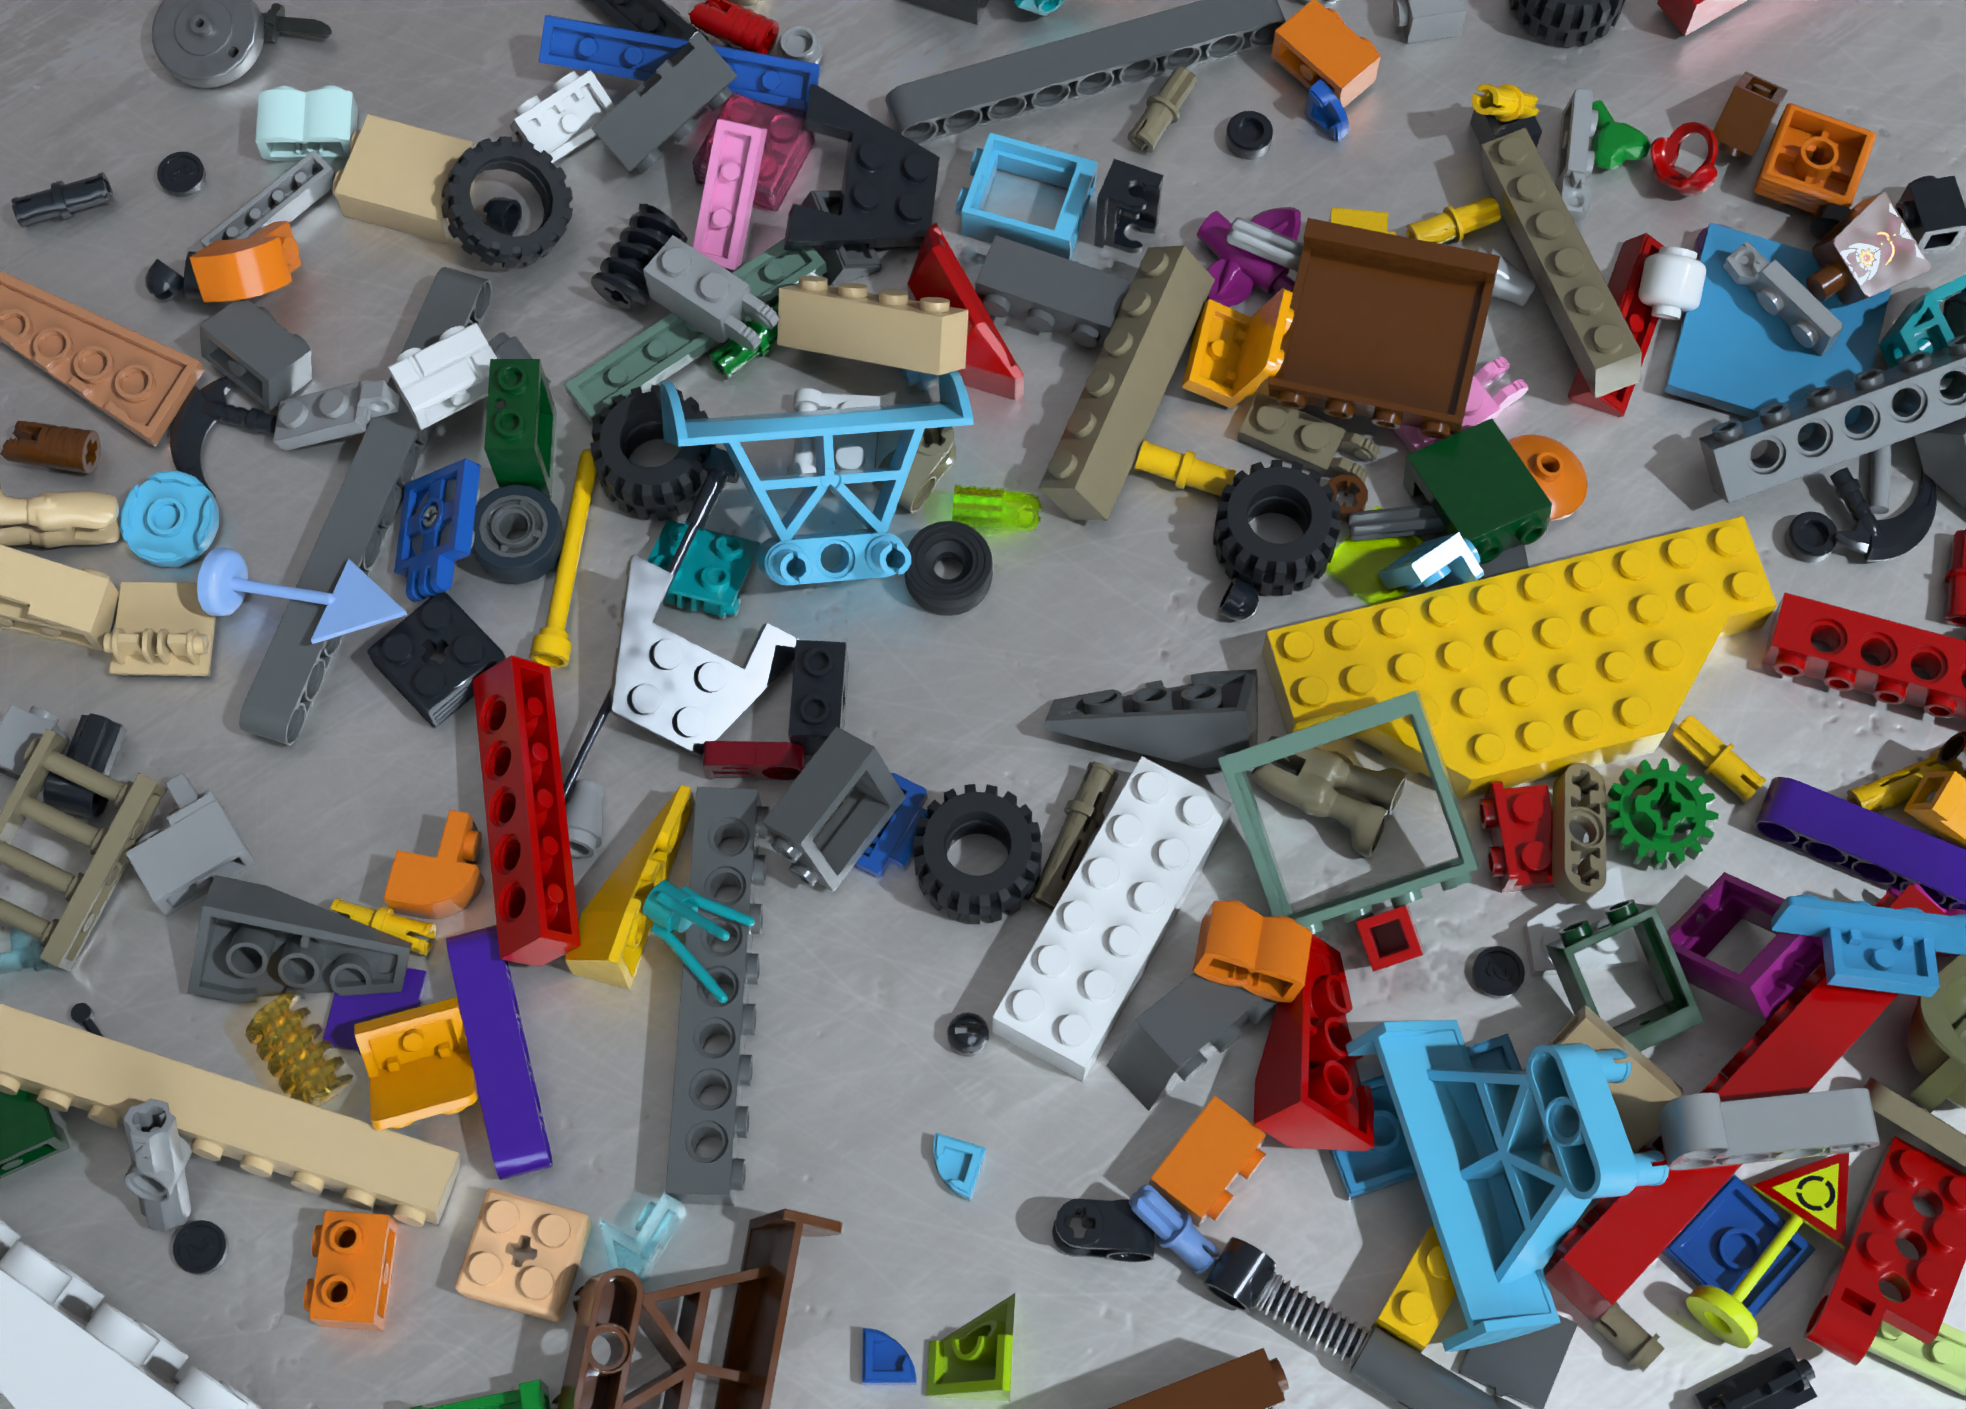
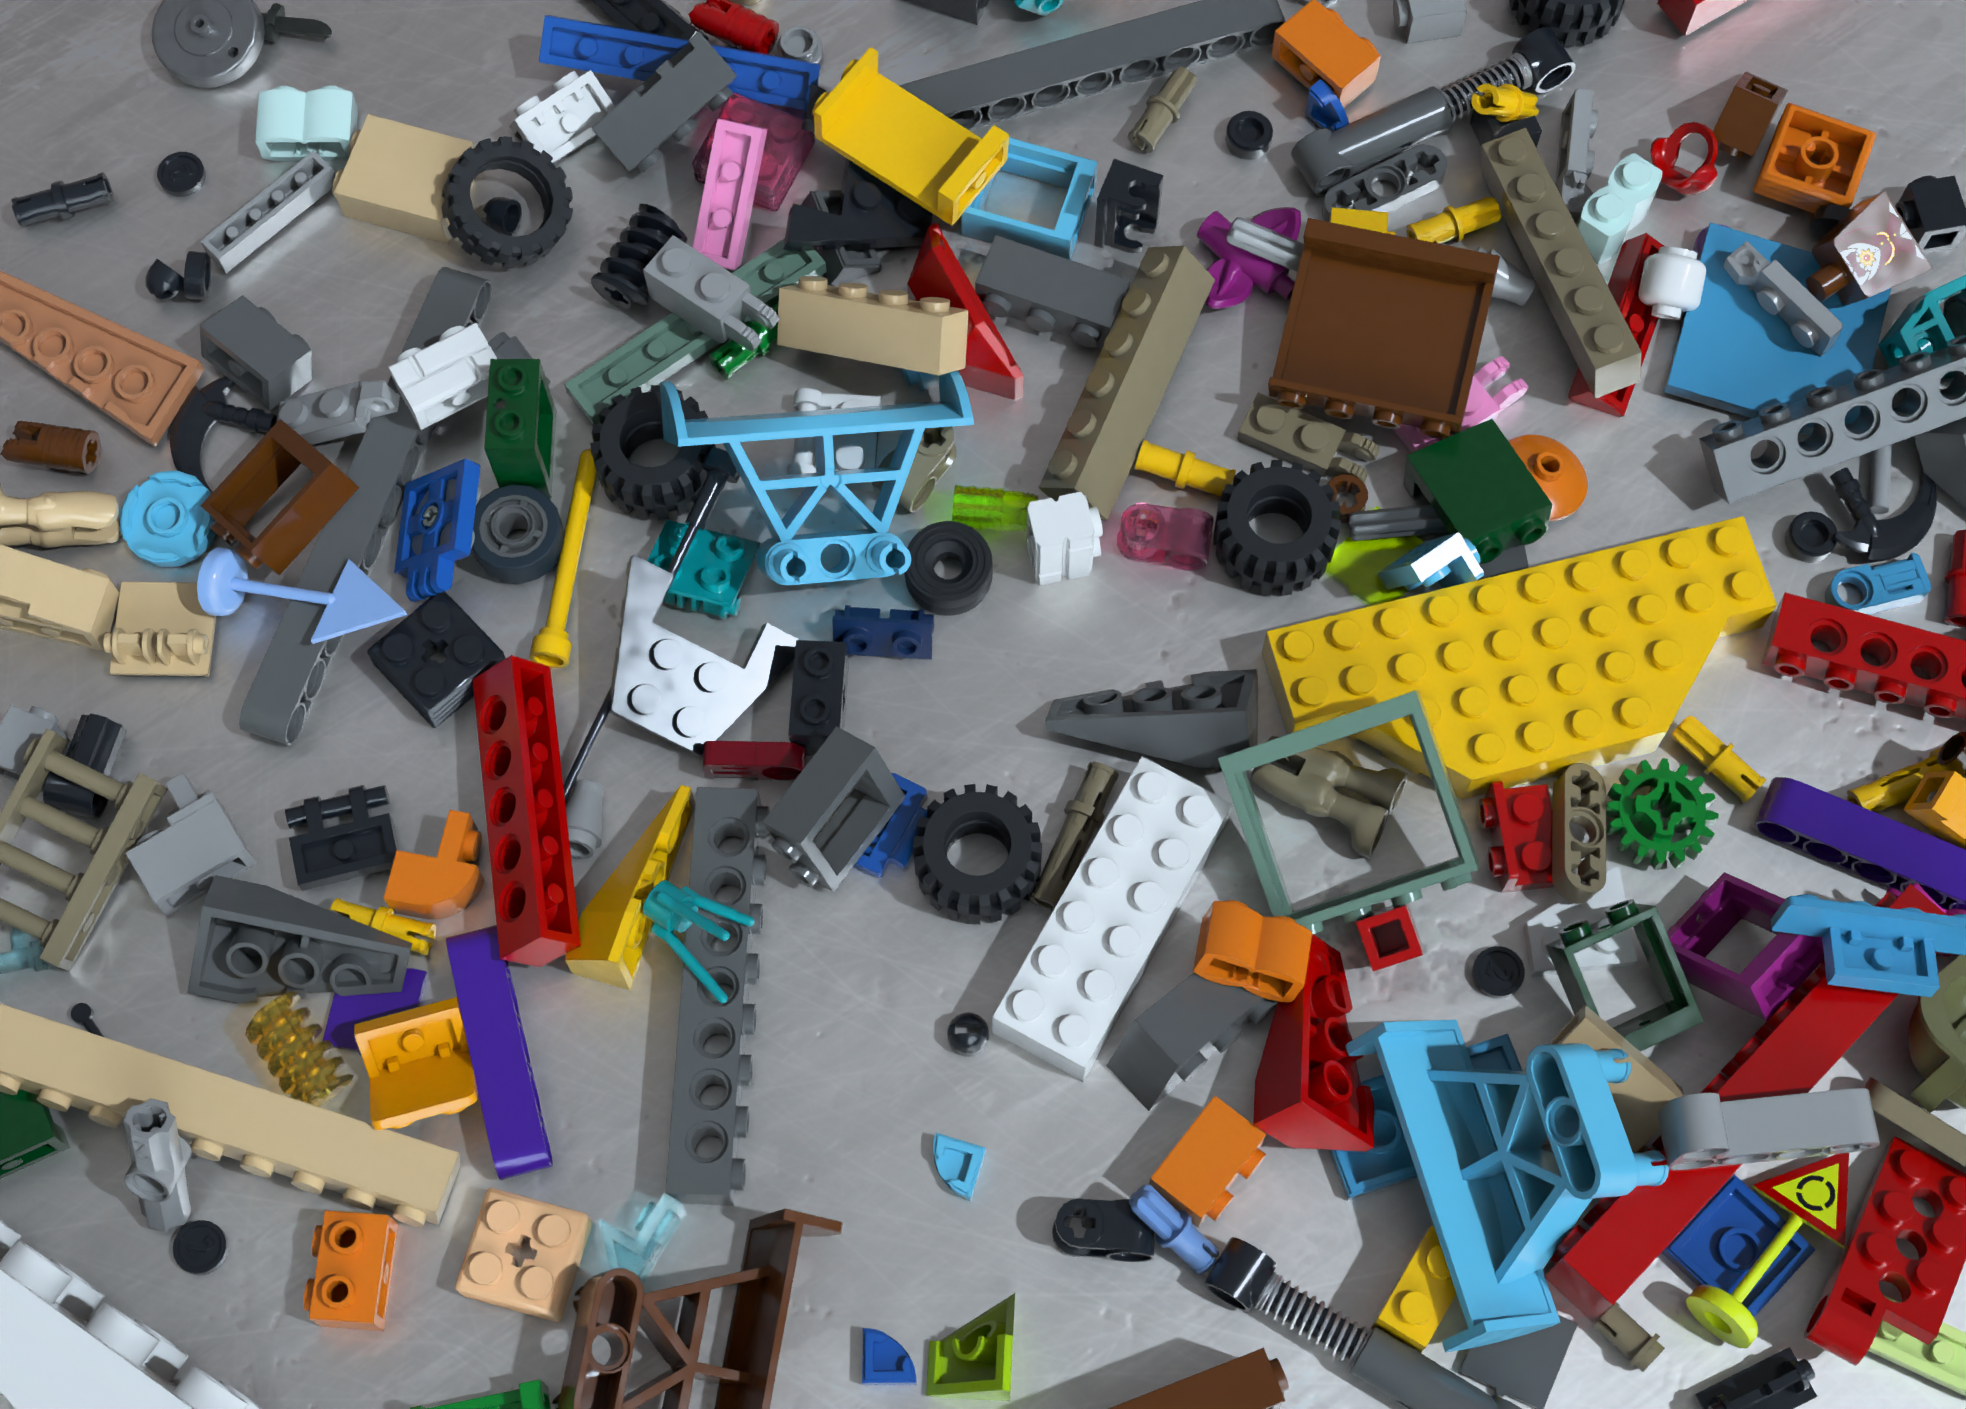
orange brick [189,221,302,303] -> none
light orange bracket [1181,288,1294,409] -> none
black hinge [1218,577,1259,621] -> none
green rock [1591,100,1651,170] -> none
none -> reddish brown window [201,419,360,576]
none -> black plate [285,785,399,891]
none -> yellow panel [812,47,1009,226]
none -> dark blue hinge [832,605,934,659]
none -> white brick [1026,492,1103,586]
none -> clear pink piece [1117,503,1214,571]
none -> dark grey piece [1291,27,1576,195]
none -> dark grey beam [1322,144,1447,222]
none -> light aqua brick [1577,153,1662,264]
none -> dark azure piece [1825,553,1931,615]

